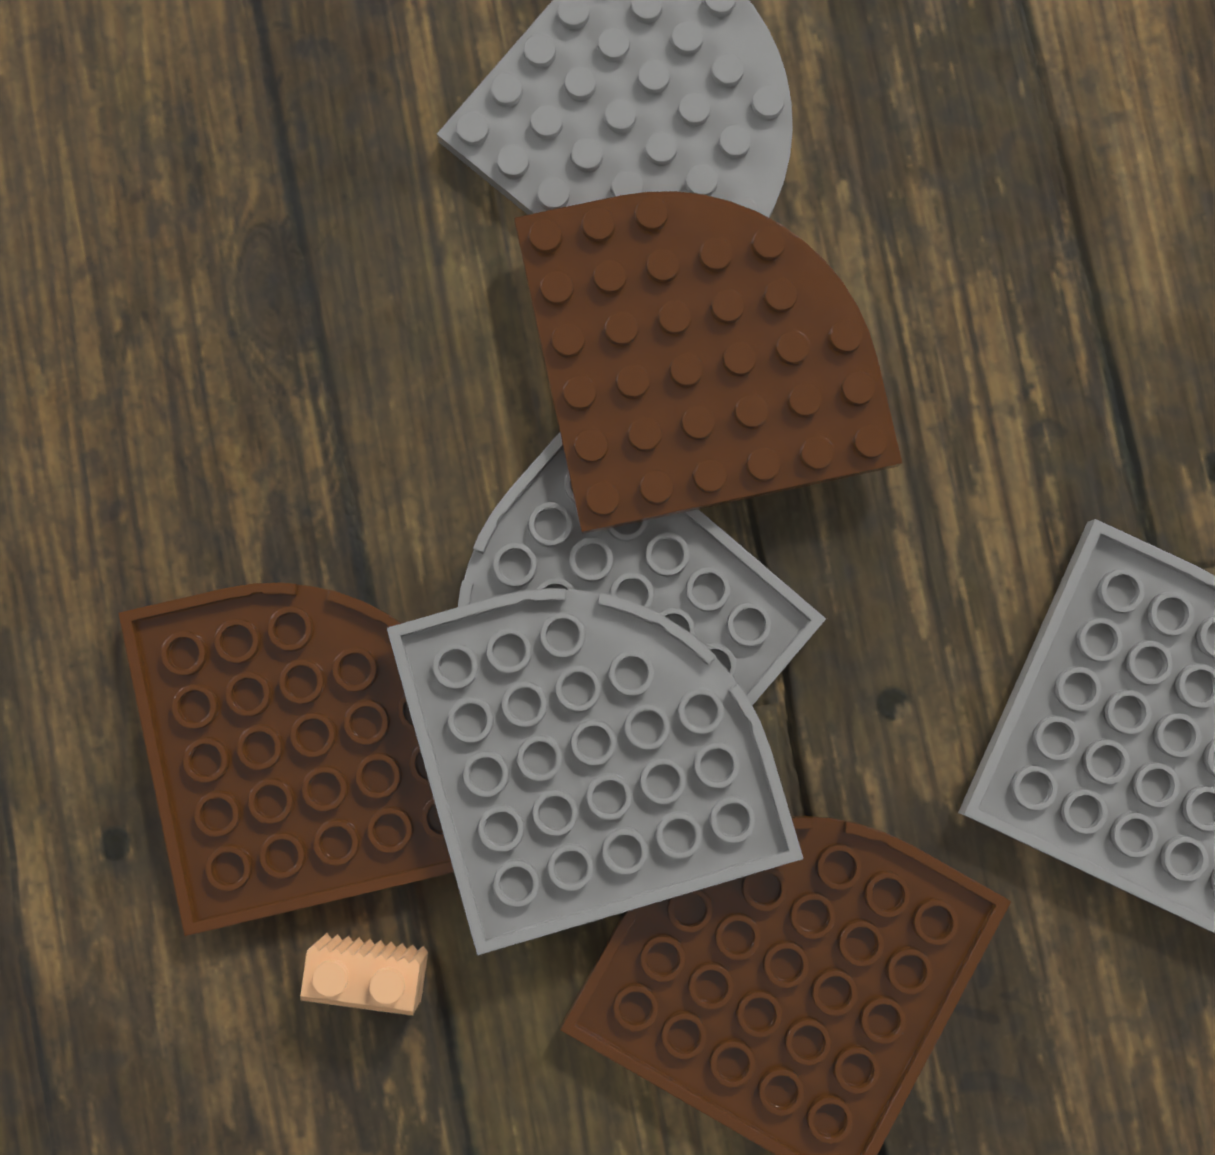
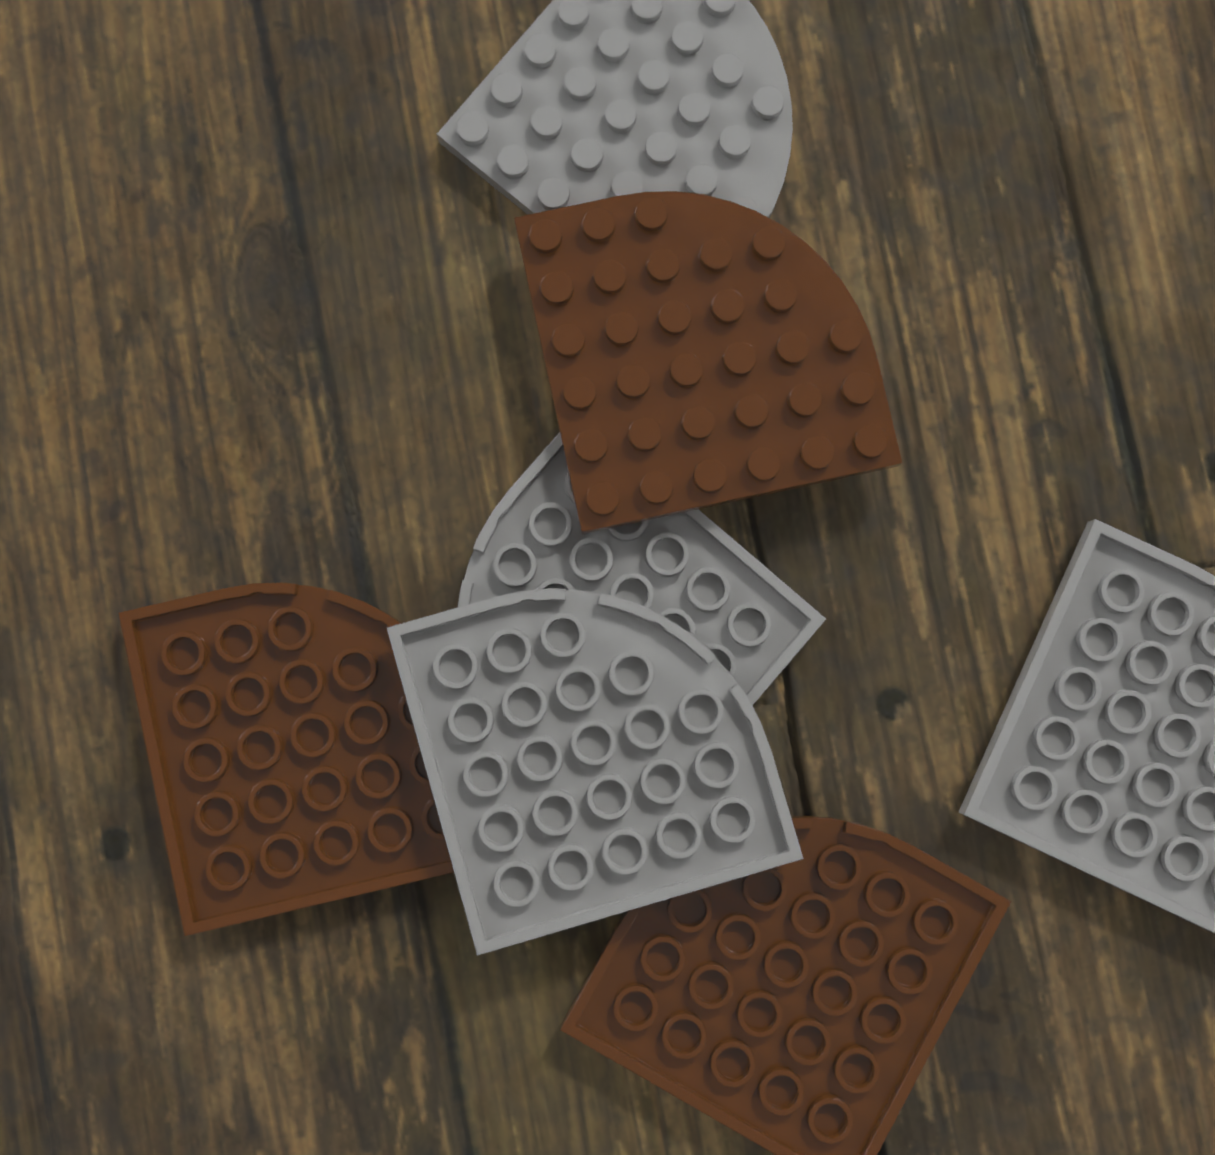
light nougat brick [300,933,428,1016] -> none

